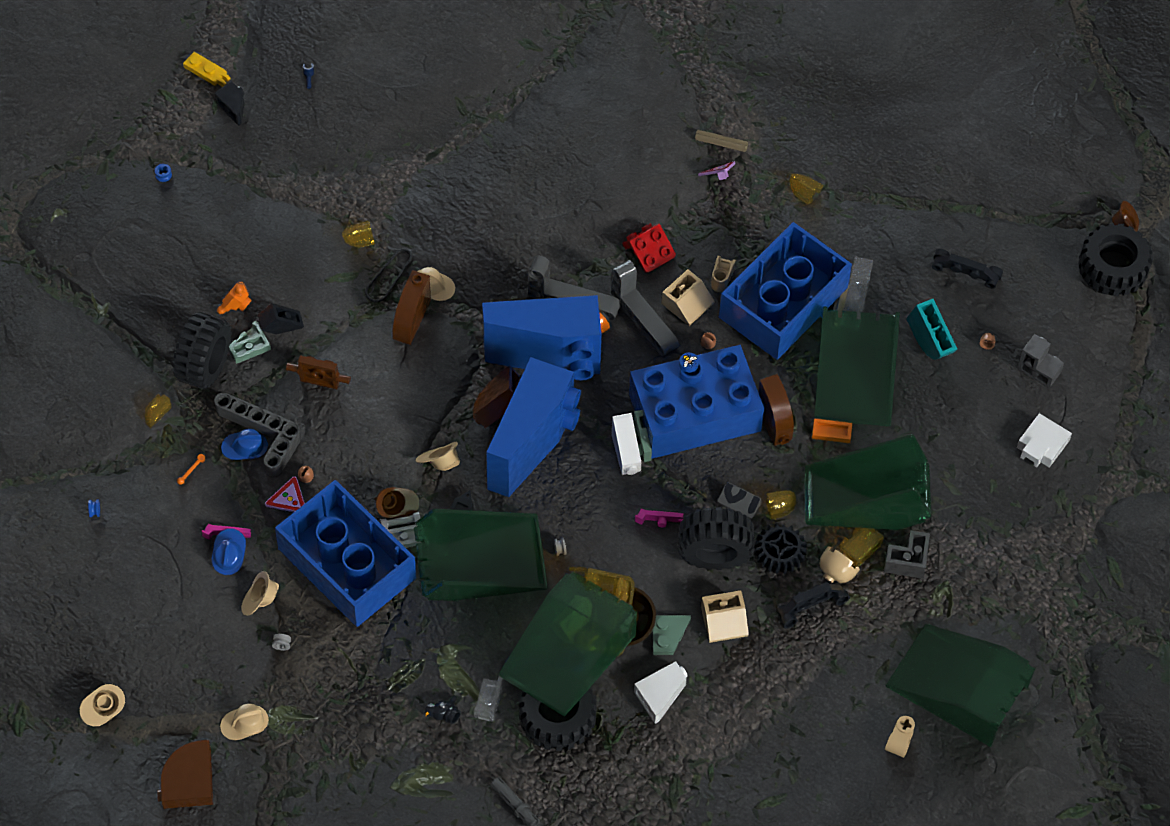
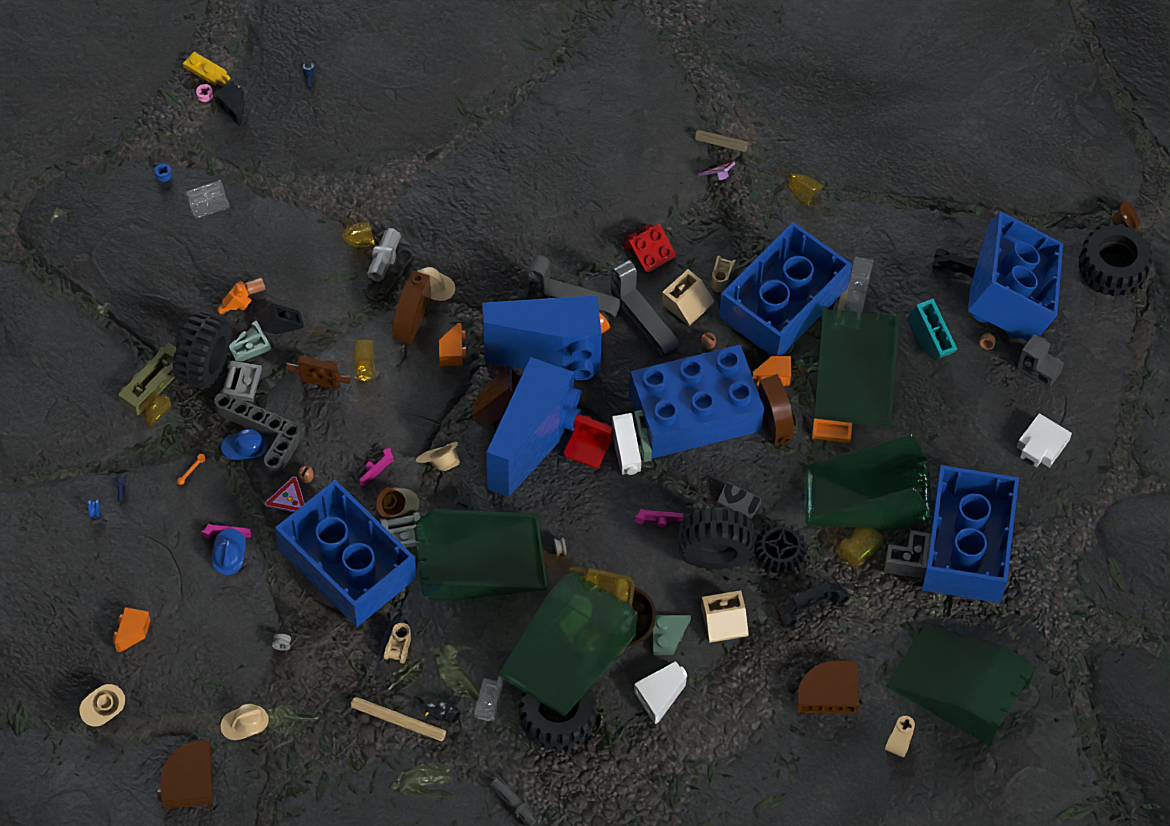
tan piece [241,571,279,616] -> none
blue tile [679,352,699,373] -> none
clear yellow brick [766,490,796,520] -> none
tan cylinder [819,546,860,583] -> none
none -> dark blue hand [113,475,127,502]
none -> orange slope [113,607,151,652]
none -> olive brick [118,342,176,416]
none -> clear panel [186,180,229,219]
none -> bright pink bush [196,84,213,102]
none -> light grey plate [220,361,262,402]
none -> nougat hinge [245,278,265,295]
none -> tan axle [351,697,446,741]
none -> clear yellow brick [353,340,376,381]
none -> dark pink piece [359,448,394,487]
none -> light grey piece [367,228,401,282]
none -> tan piece [384,623,411,664]
none -> orange slope [439,323,466,366]
none -> red bracket [564,414,613,469]
none -> orange slope [752,356,791,386]
none -> reddish brown brick [796,659,859,714]
none -> blue brick [922,465,1019,603]
none -> blue slope [968,211,1063,342]

